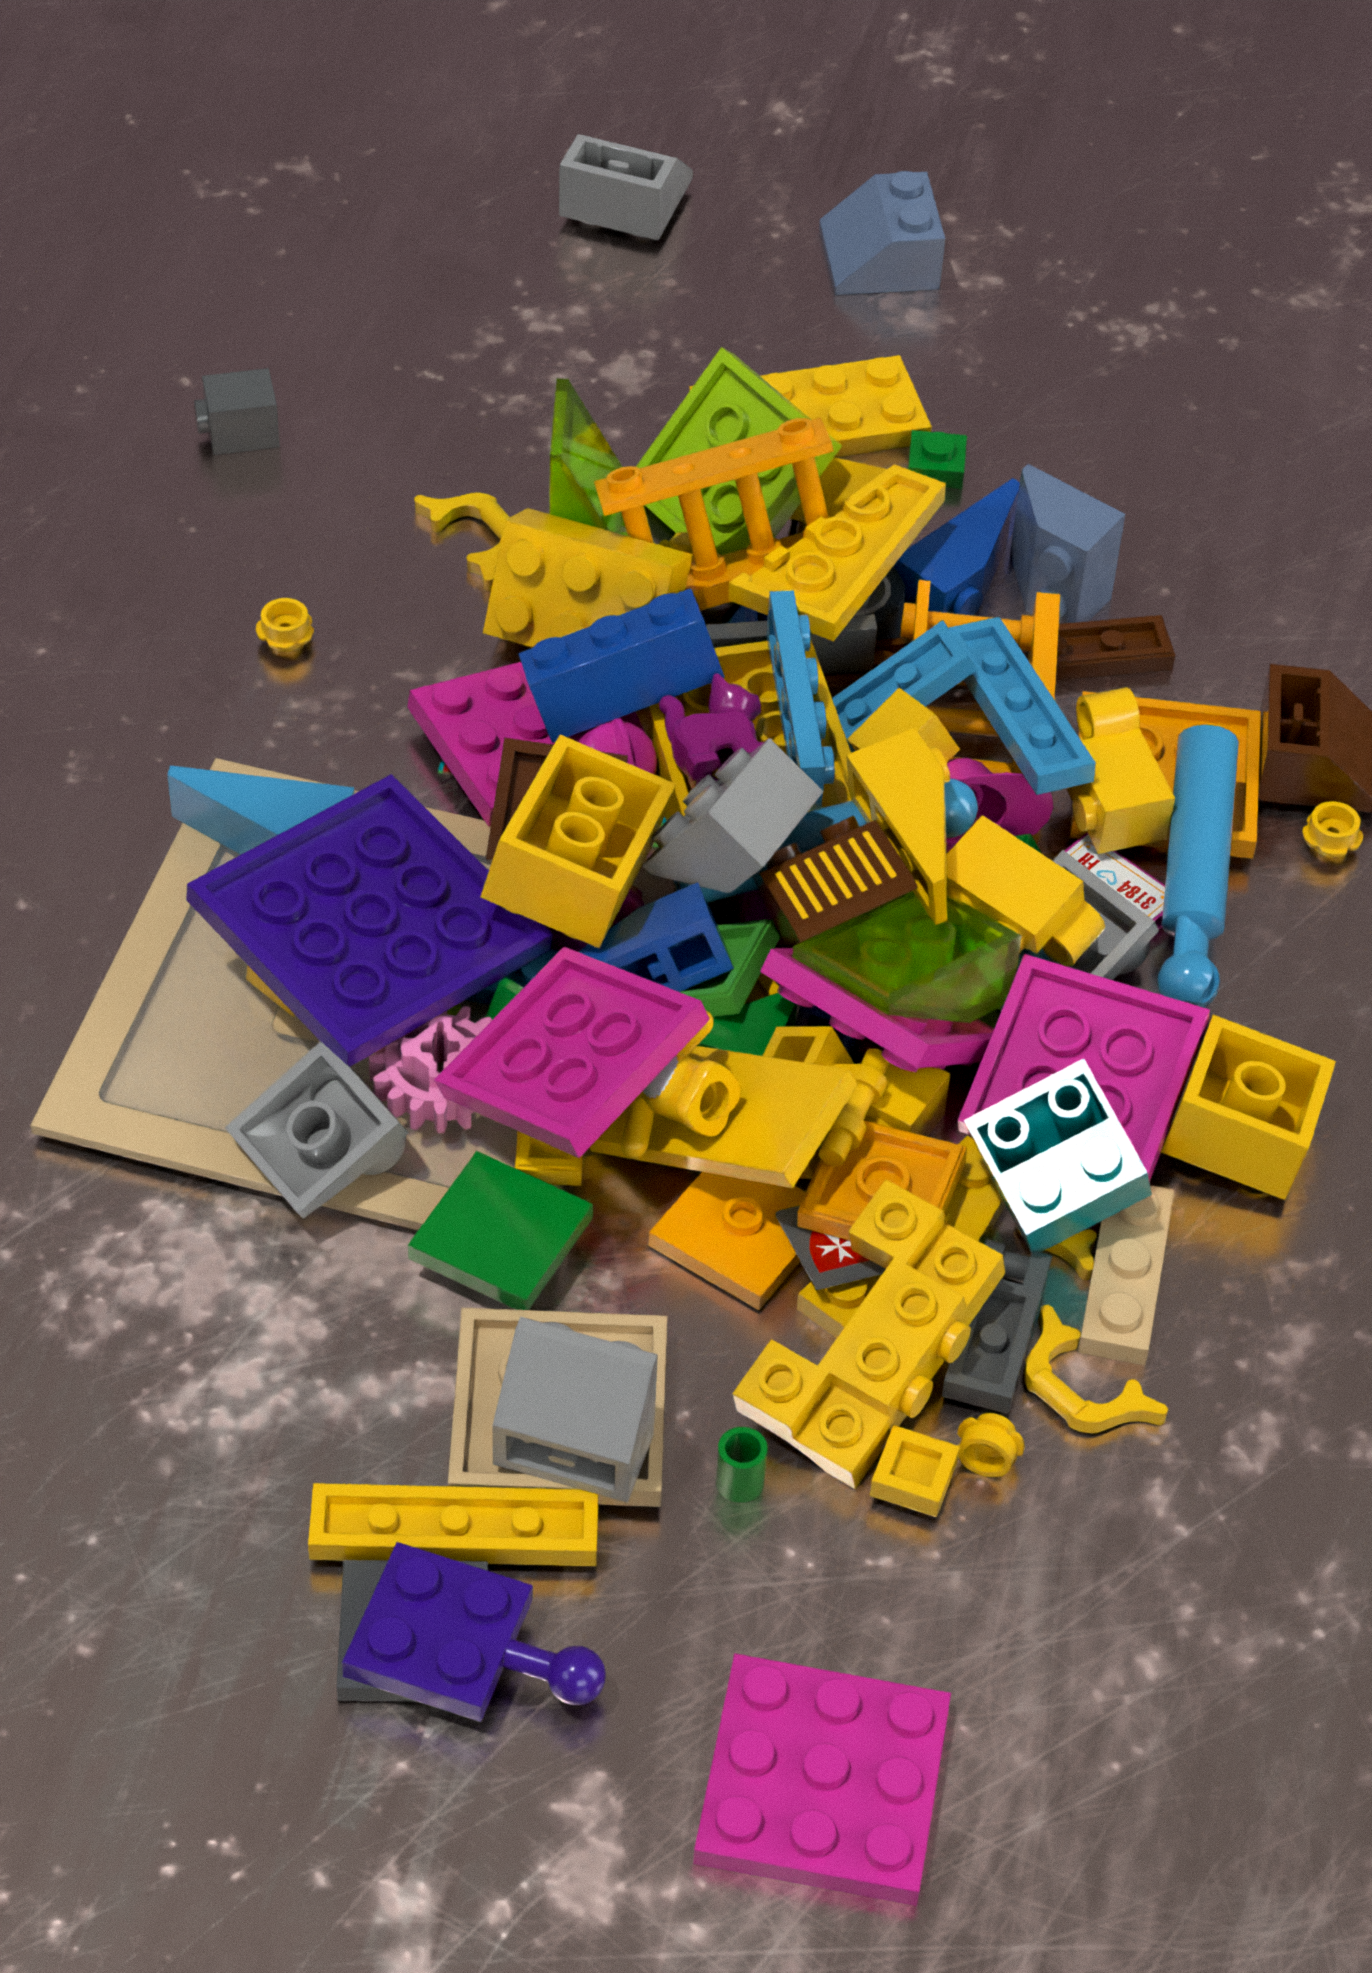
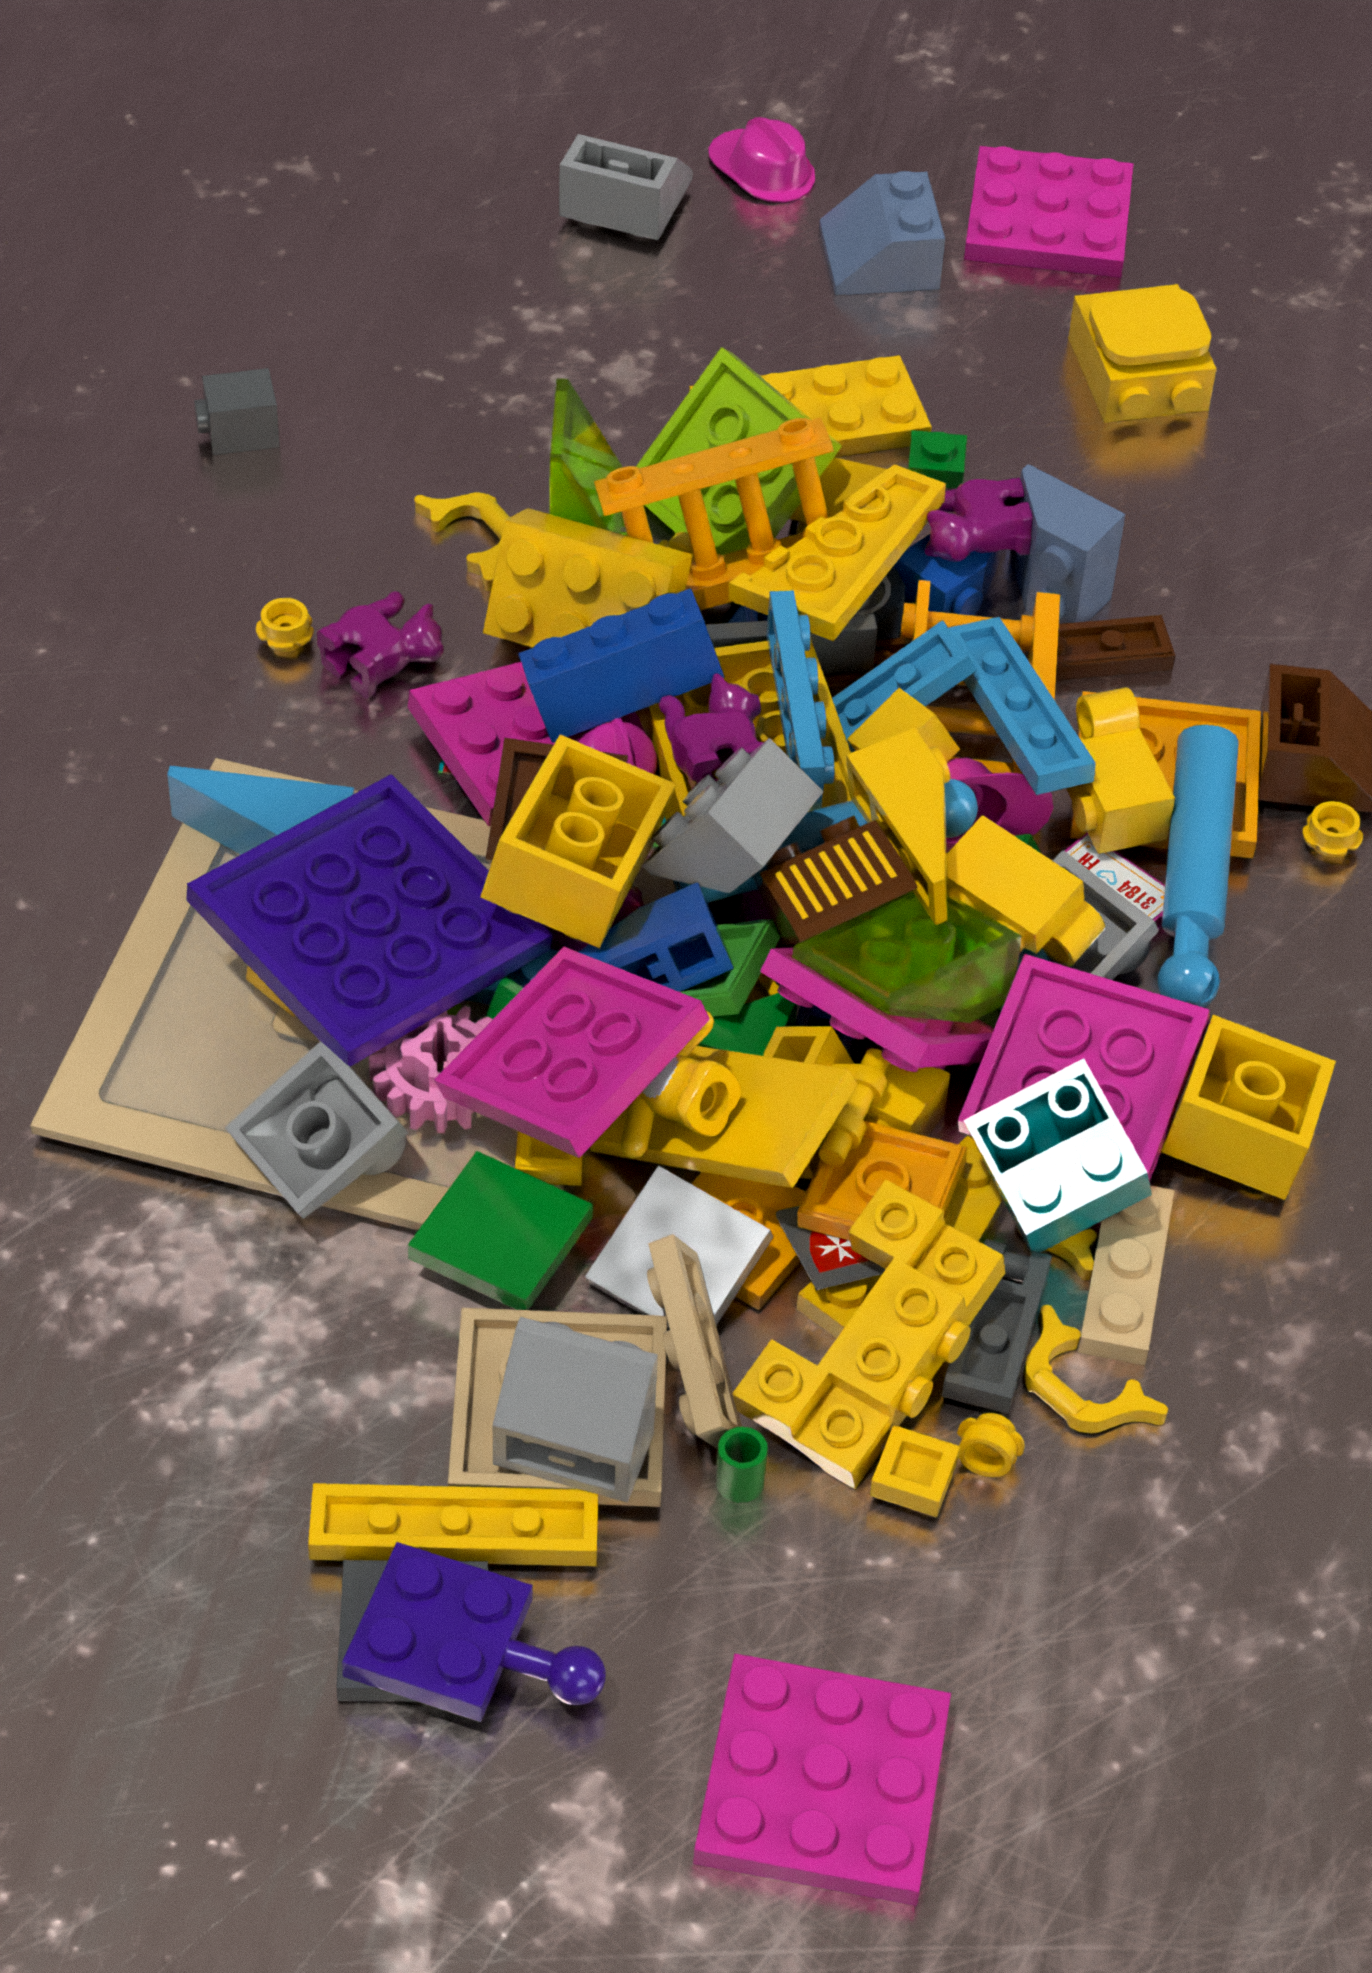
none -> magenta animal [317,591,444,699]
none -> tile [585,1166,774,1330]
none -> tan plate [647,1234,742,1449]
none -> dark pink piece [708,117,815,203]
none -> magenta animal [924,478,1033,562]
none -> dark pink plate [964,146,1134,278]
none -> yellow brick [1068,284,1217,423]

